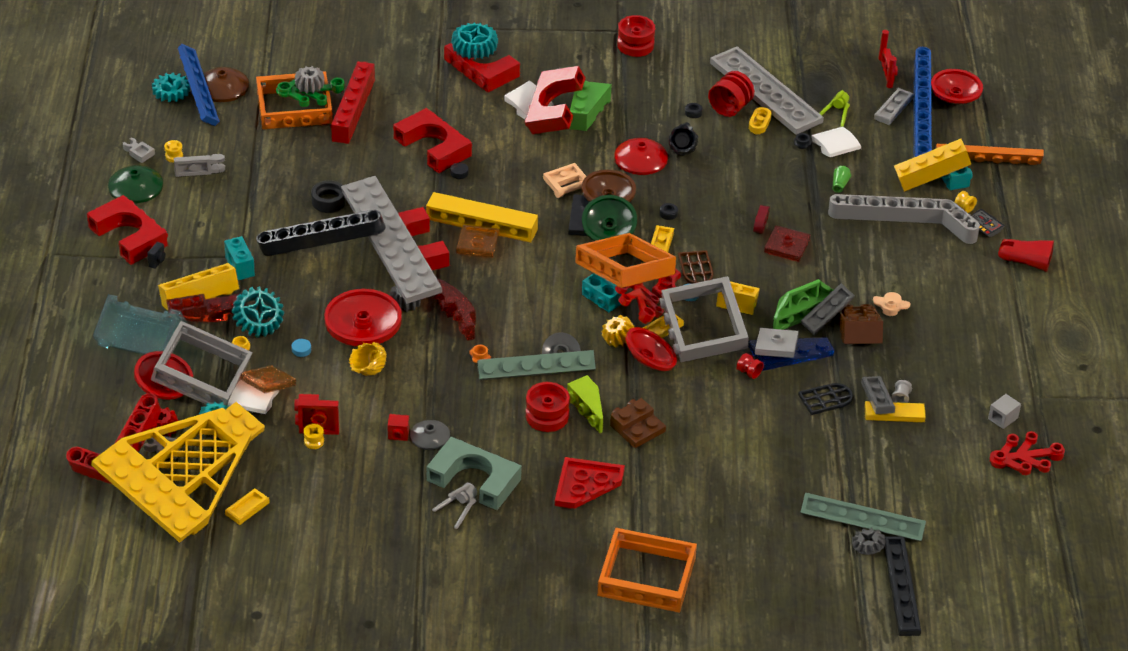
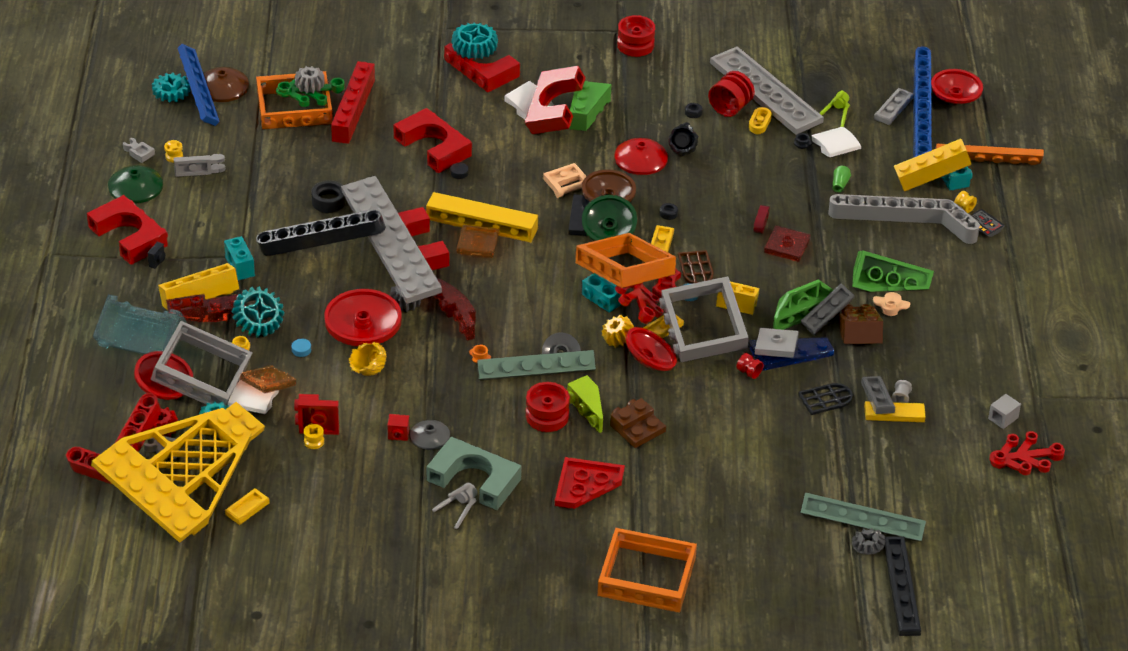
red plate [879,30,898,88] -> none
red piece [998,239,1054,272] -> none
none -> bright green wedge [852,251,934,292]

